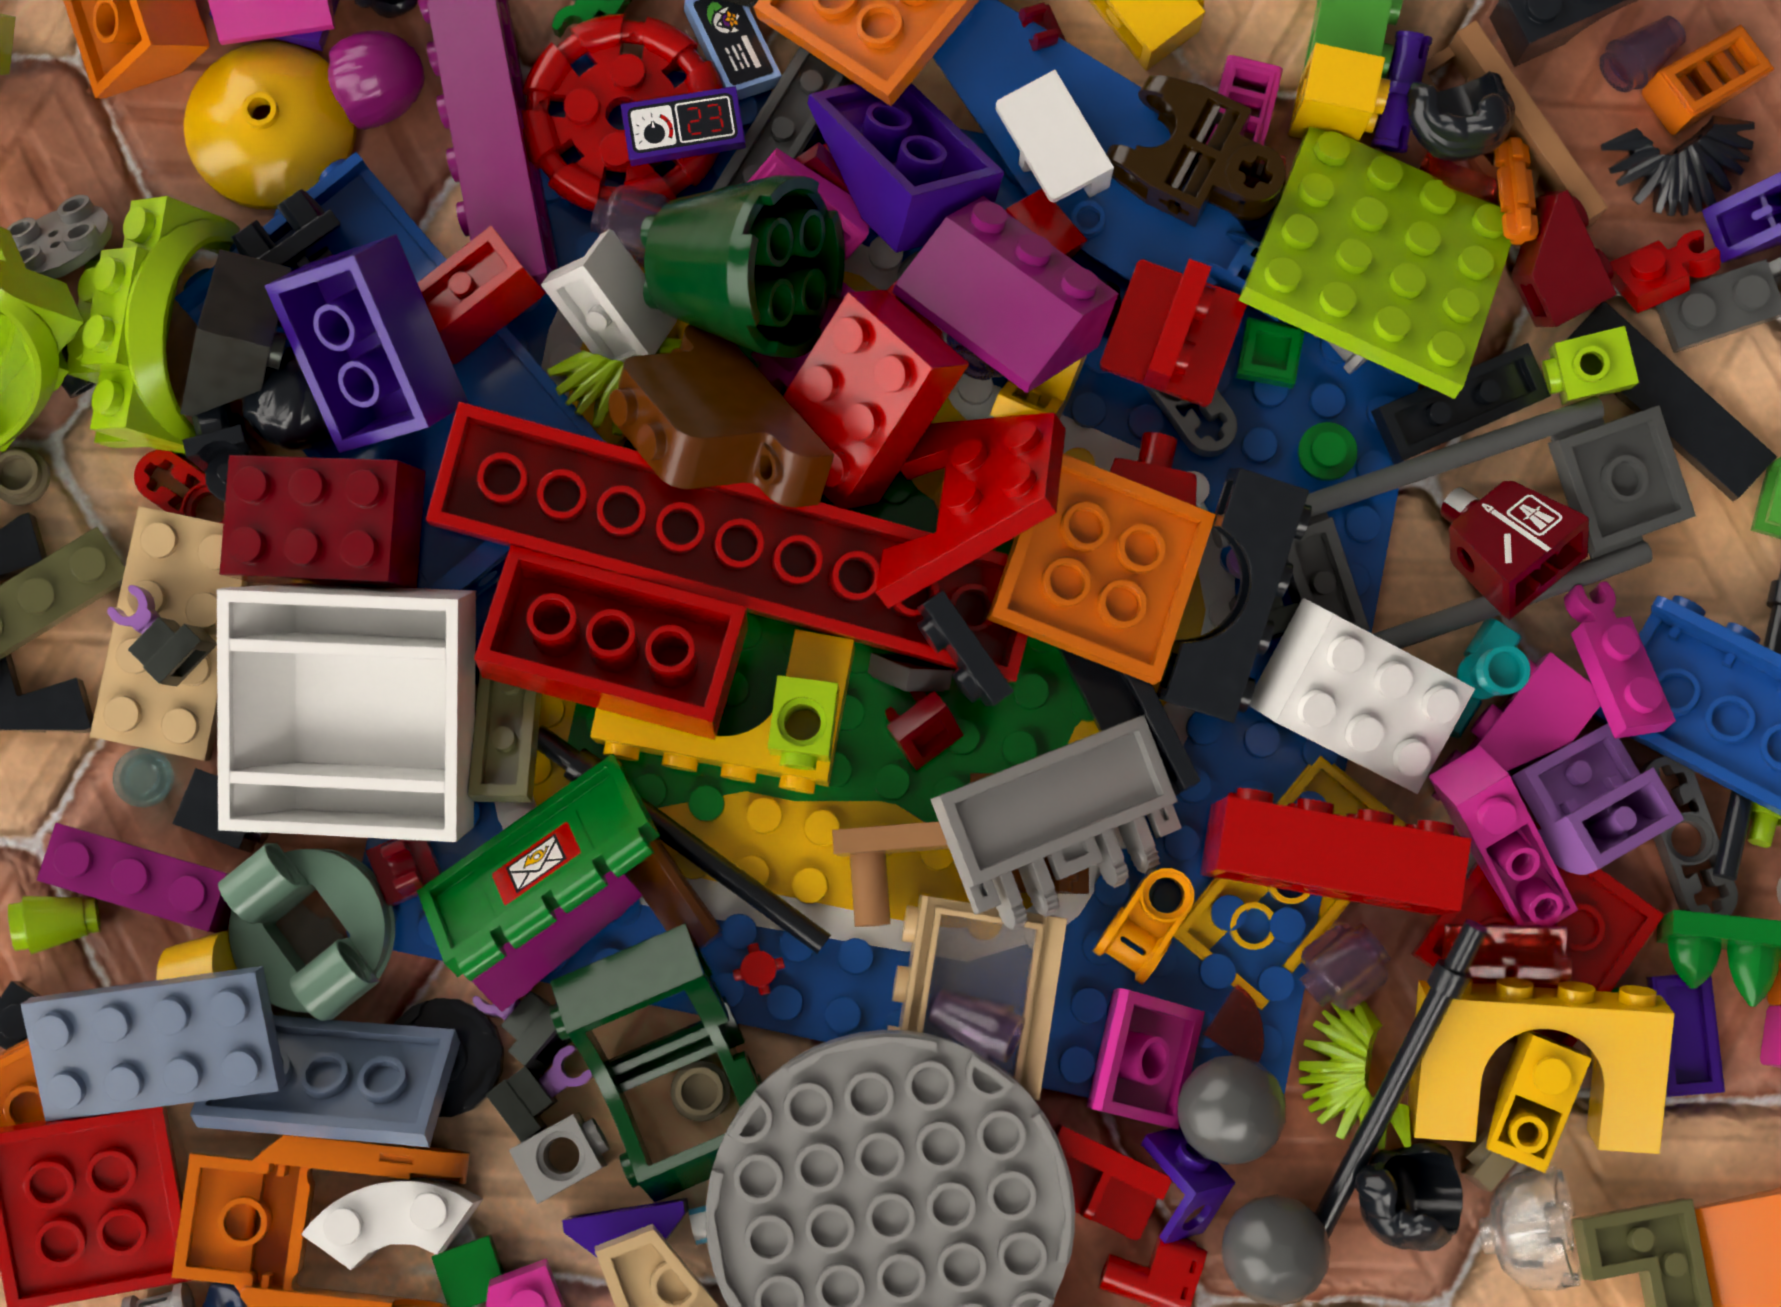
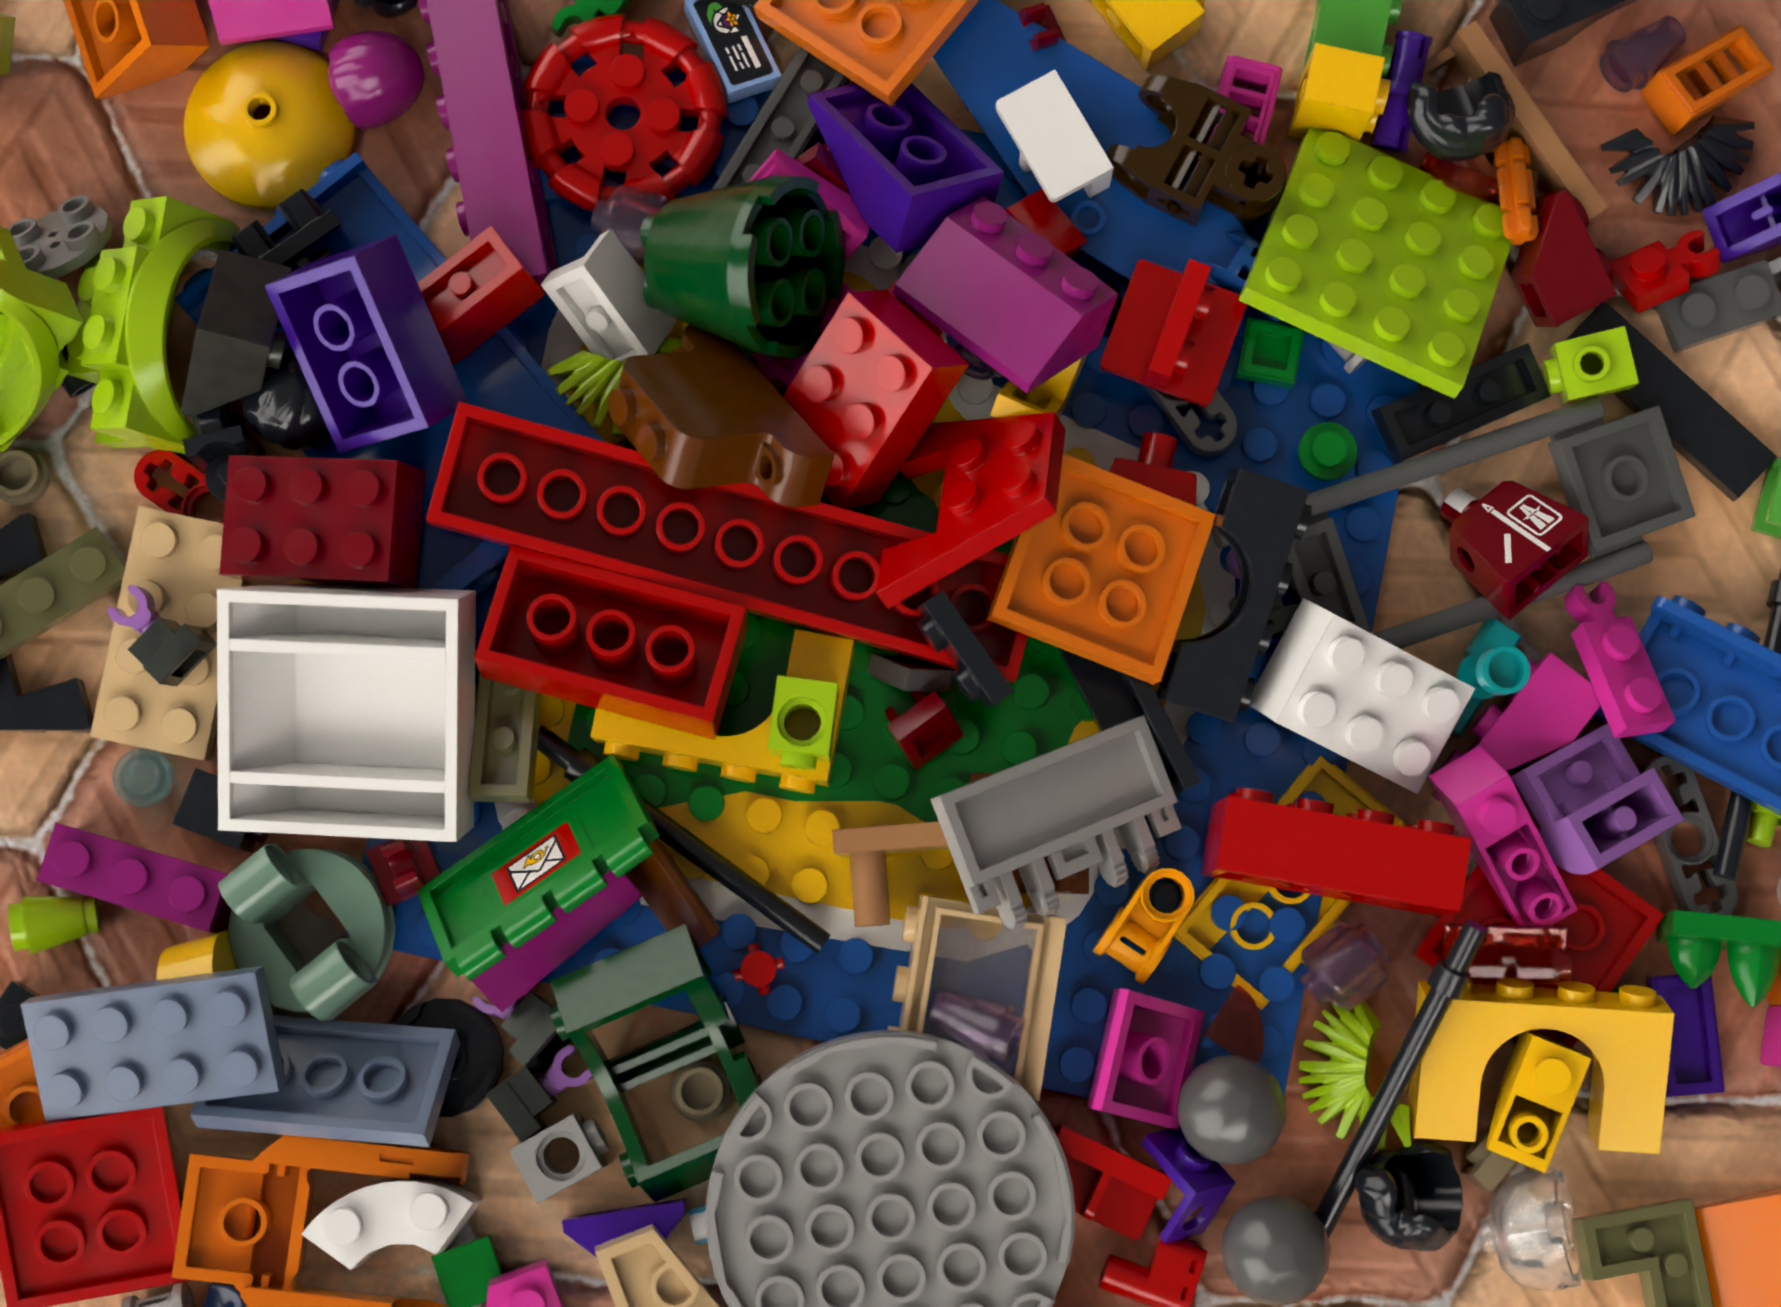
tile [621,86,746,166] -> none

